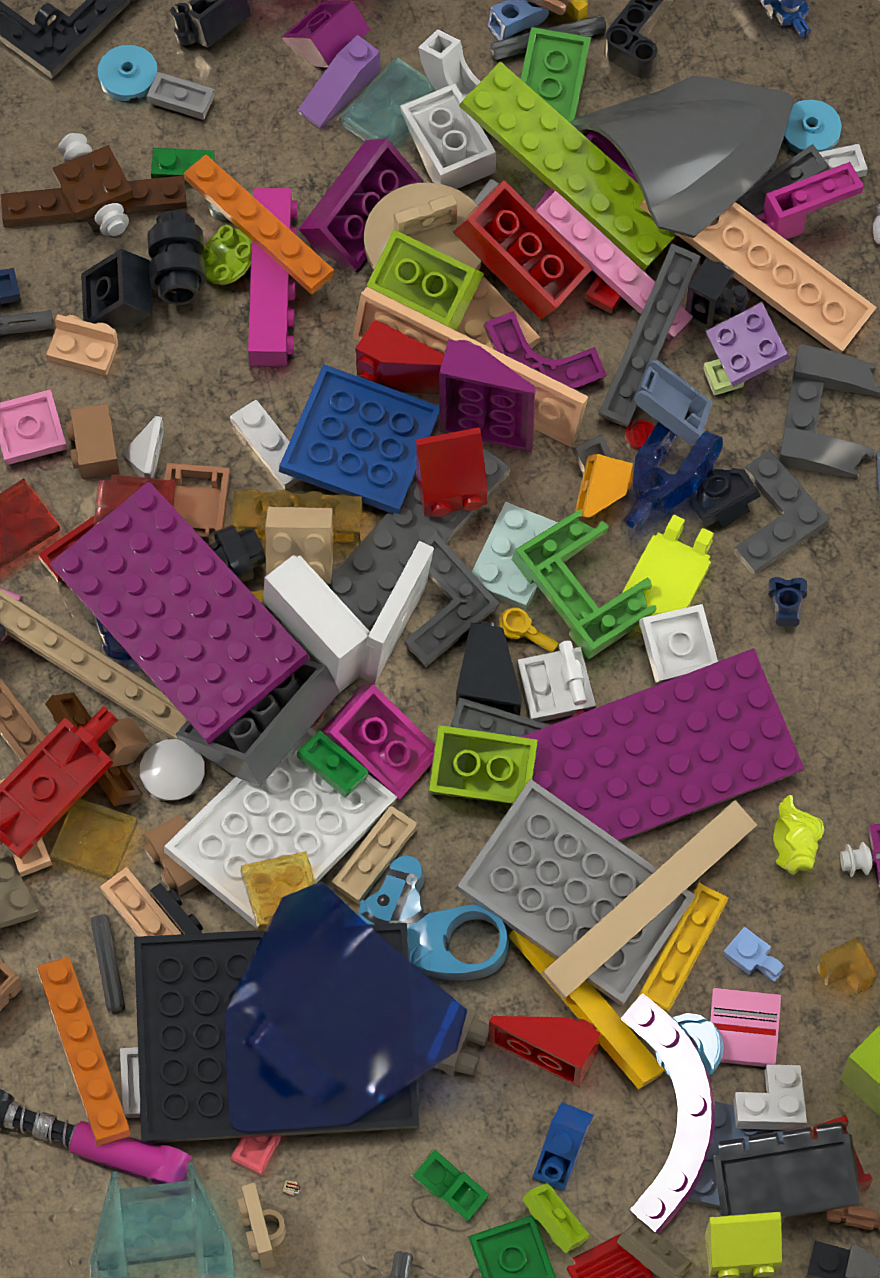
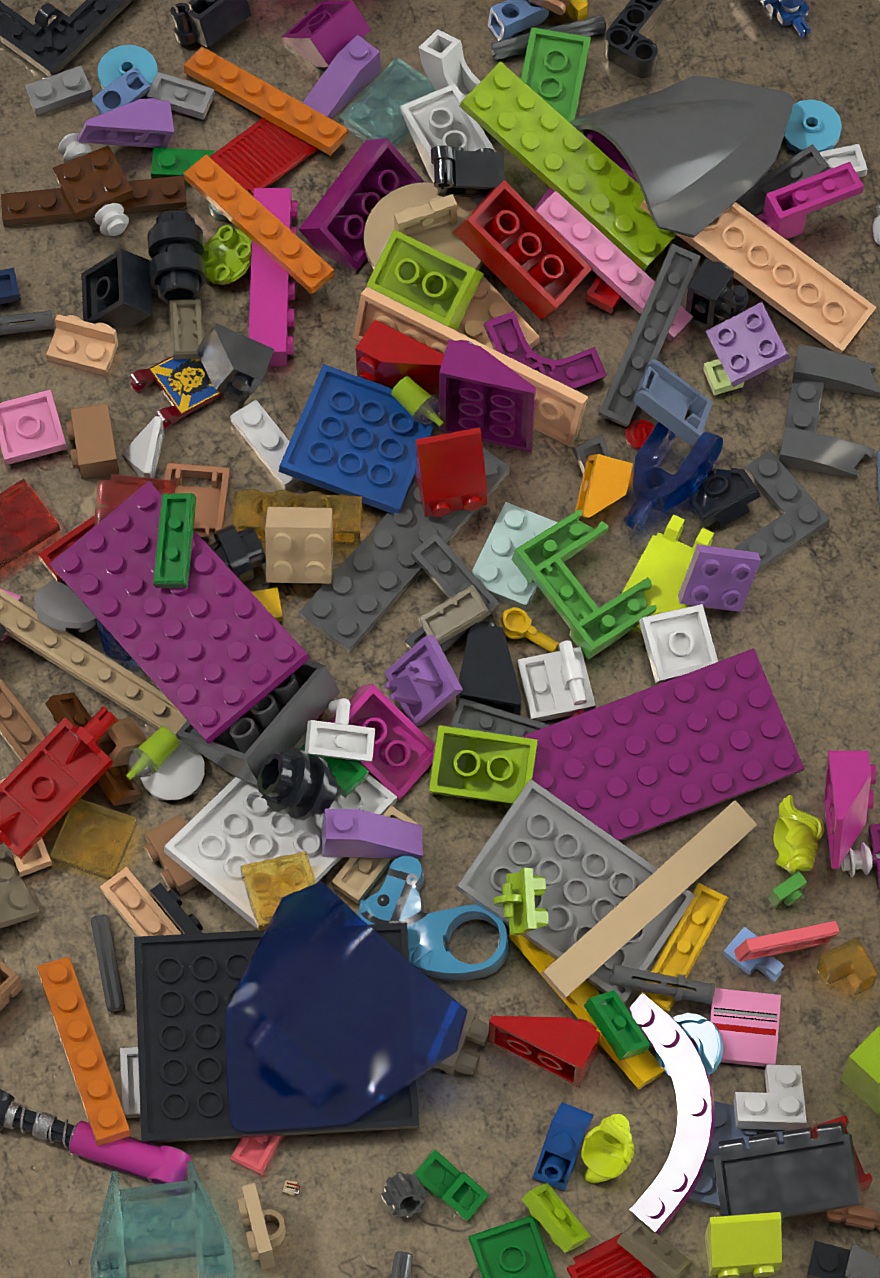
white container [262,541,434,692] -> none
dark blue plate [768,577,807,627] -> none
none -> light grey plate [24,66,93,116]
none -> light grey tile [32,580,99,632]
none -> medium lavender slope [77,98,174,148]
none -> medium blue leg [91,67,151,114]
none -> lime piece [126,726,180,780]
none -> flag [130,356,223,430]
none -> green tile [153,493,197,588]
none -> dark tan plate [169,300,204,360]
none -> orange plate [184,47,348,156]
none -> black slope [197,323,274,403]
none -> red window [209,118,318,197]
none -> black piece [257,748,337,821]
none -> white plate [305,698,375,762]
none -> medium lavender slope [321,809,423,859]
none -> dark grey gear [381,1172,428,1218]
none -> medium lavender plate [384,635,463,727]
none -> lime piece [391,376,444,427]
none -> dark tan plate [417,585,490,645]
none -> black hinge [431,145,505,198]
none -> lime hips [493,868,548,935]
none -> neon yellow hair [581,1114,635,1183]
none -> green plate [584,990,651,1061]
none -> dark grey pin [610,964,715,1005]
none -> medium lavender plate [678,544,761,612]
none -> coral tile [734,921,840,962]
none -> bright green plate [768,871,807,908]
none -> dark pink slope [823,751,876,869]

